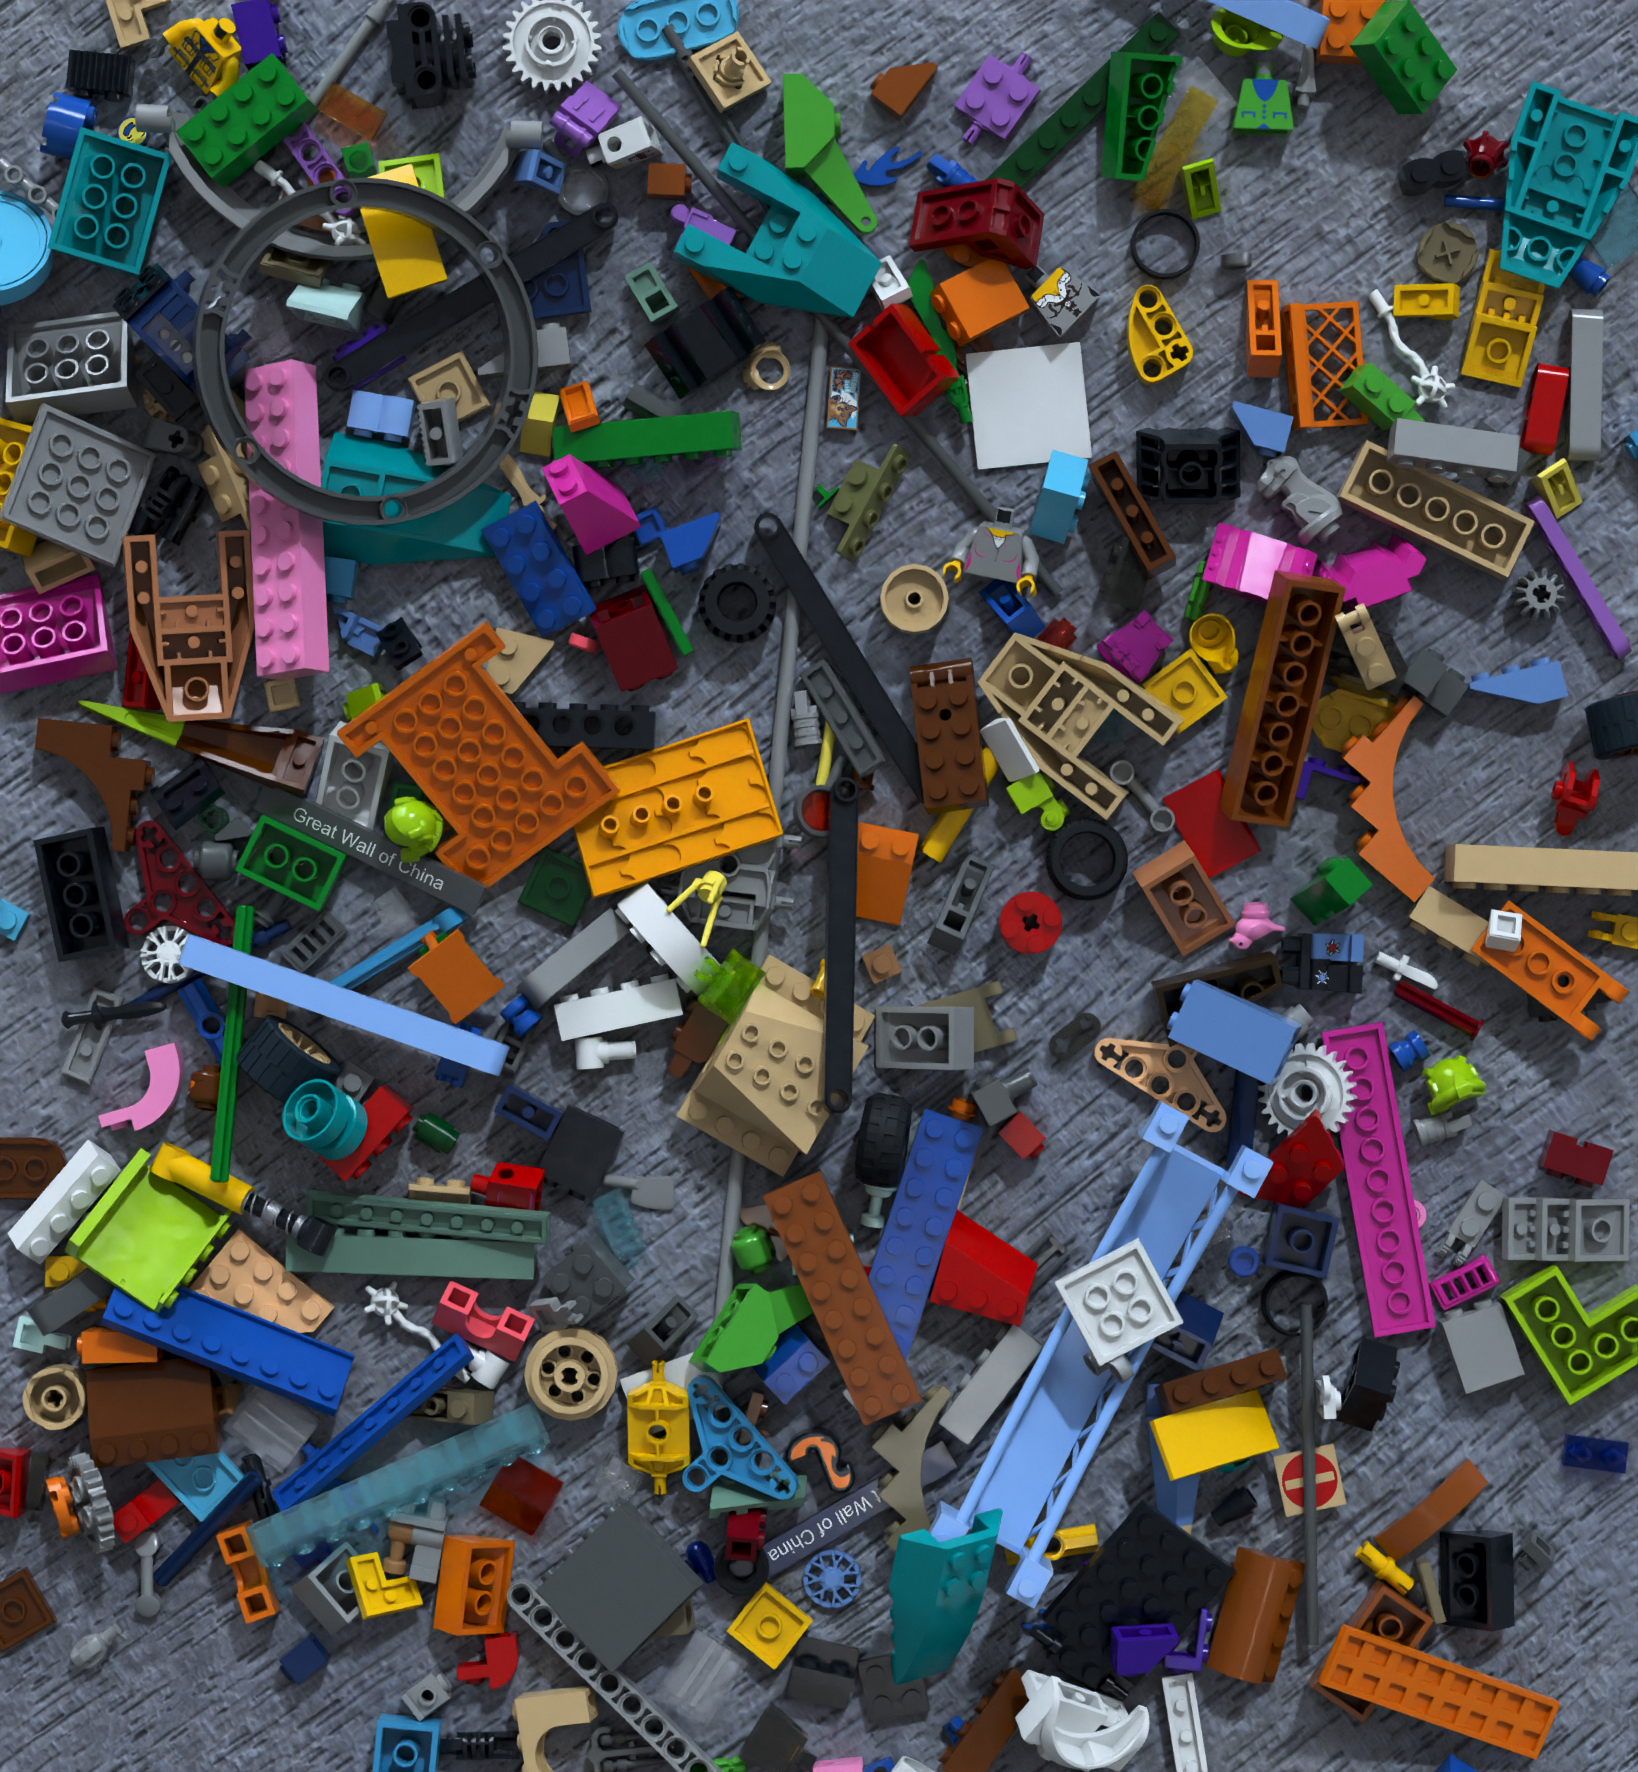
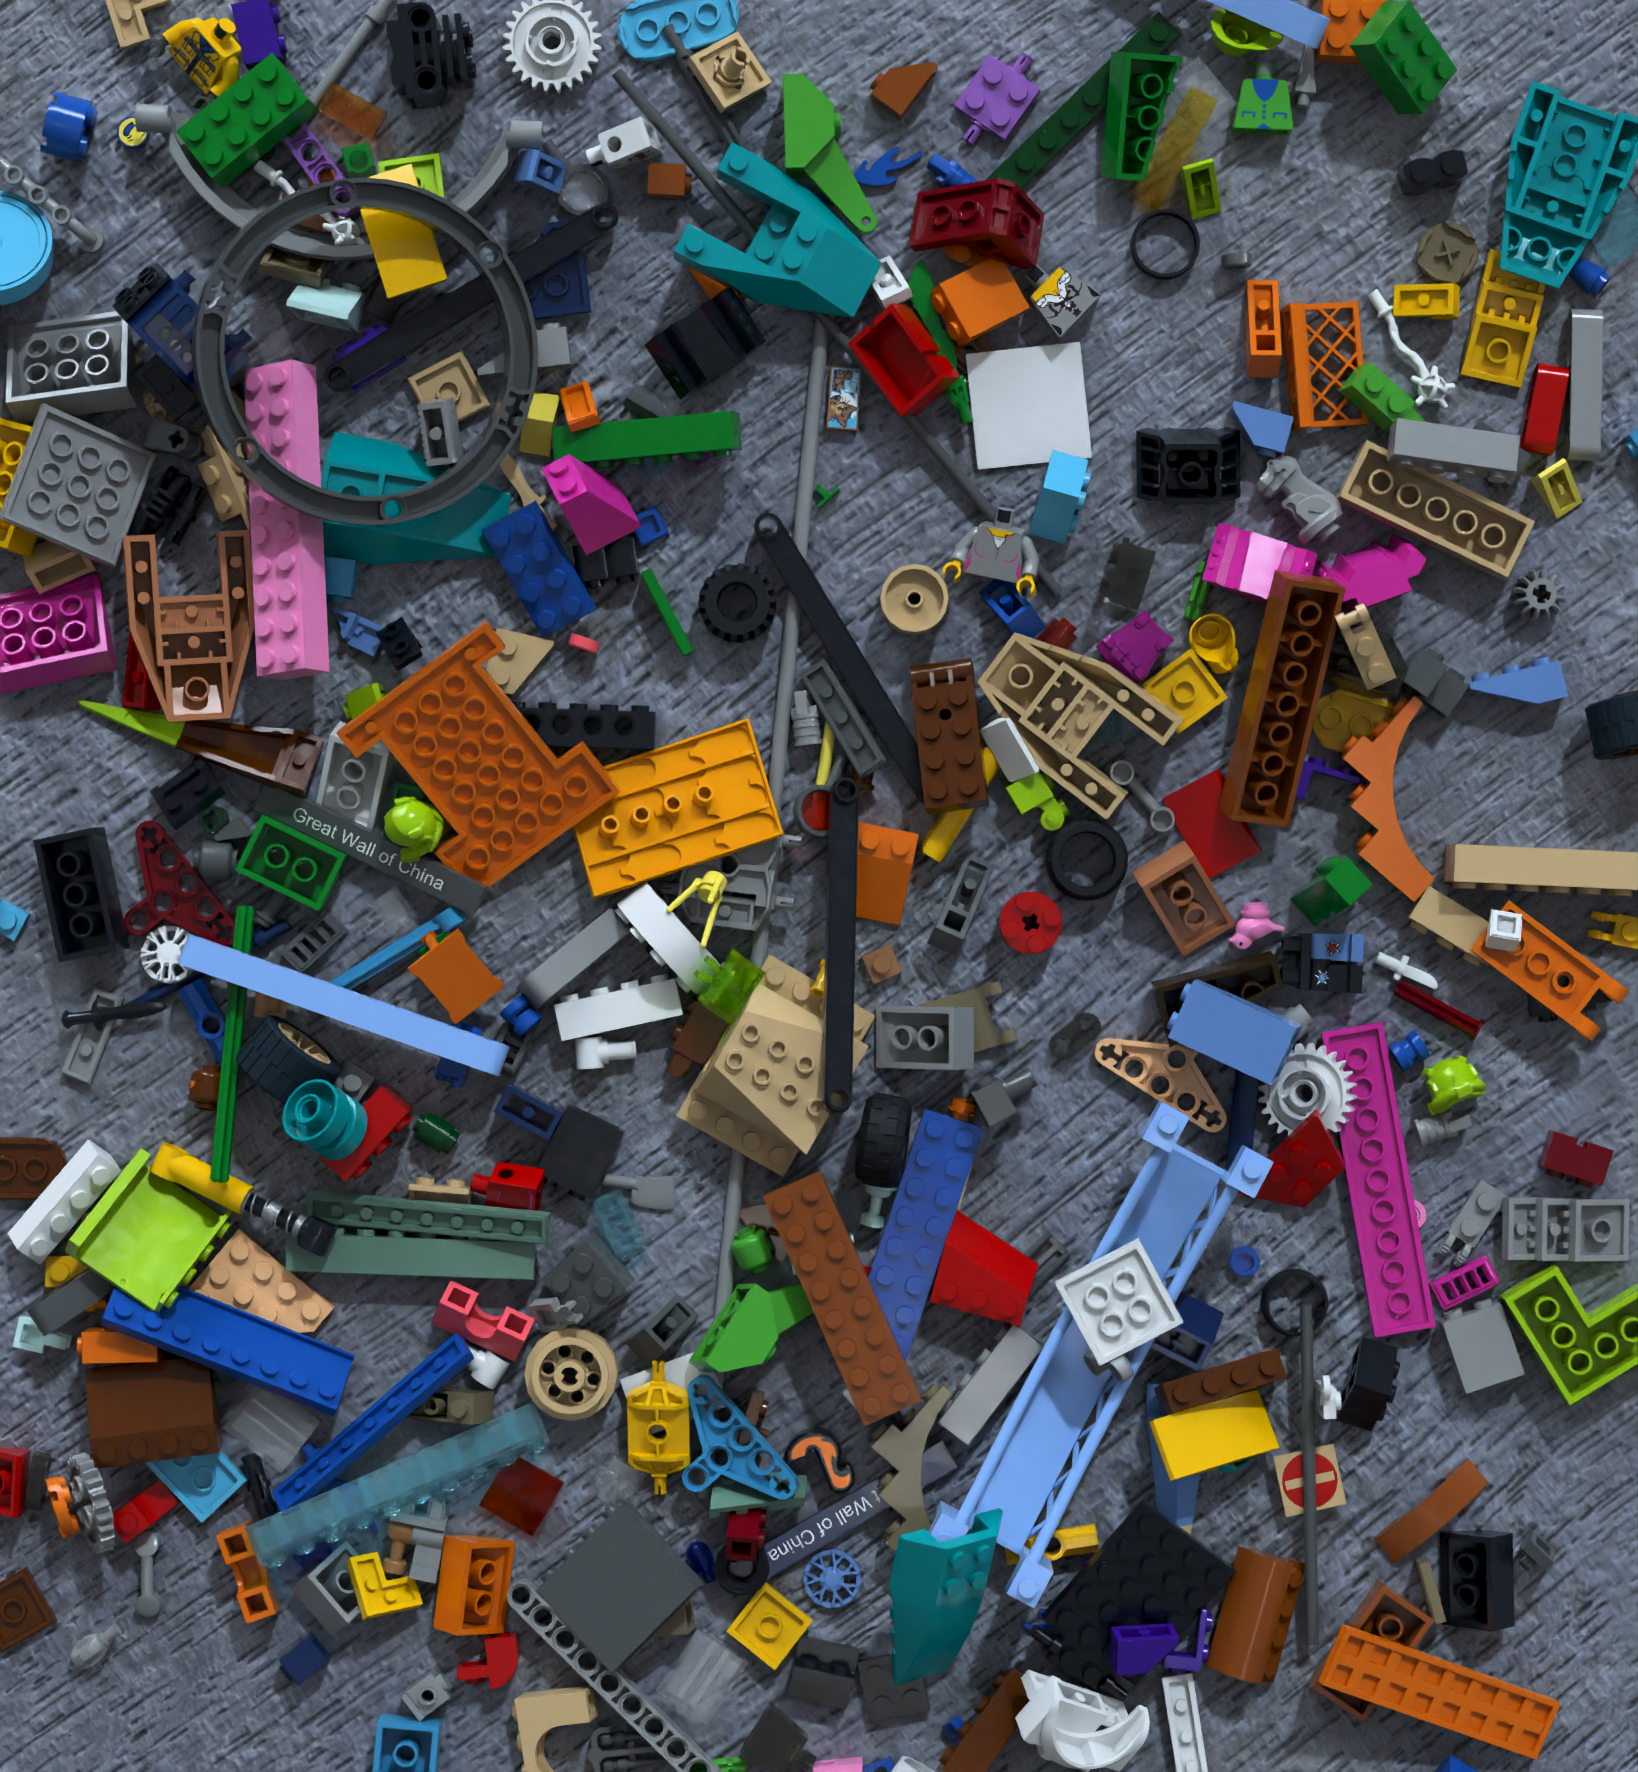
tan brick [23,1364,88,1430] -> none
reddish brown arch [35,718,155,852] -> none
teal slope [47,127,172,278] -> none
black brick [66,49,136,102] -> none
bright pink arch [98,1042,185,1131] -> none
dark blue axle [153,1471,264,1586] -> none
medium nougat slope [215,1384,242,1419] -> none
tan tile [264,678,301,713] -> none
light blue brick [347,390,417,444] -> none
white piece [364,1281,471,1384] -> none
black hinge [440,1731,520,1760] -> none
dark green tile [517,846,591,928] -> none
medium lavender piece [550,81,622,158] -> none
dark red slope [589,585,678,692] -> none
sand green brick [624,261,680,326] -> none
blue slope [659,511,722,576] -> none
medium lavender piece [671,204,737,262] -> none
tan piece [743,341,790,390] -> none
blue slope [752,1323,830,1404] -> none
olive bracket [826,443,911,563] -> none
red brick [997,1110,1046,1160] -> none
reddish brown brick [1089,451,1176,580] -> none
yellow beam [1127,285,1193,386] -> none
black cone [1210,1485,1258,1527] -> none
dark blue brick [1261,1202,1340,1279] -> none
yellow pin [1355,1541,1415,1595] -> none
blue bar [1444,194,1505,211] -> none
dark red rock [1463,131,1508,179] -> none
medium lavender beam [1524,496,1632,660] -> none
red hinge [1551,761,1600,837] -> none
clear blue tile [1562,1433,1629,1474] -> none

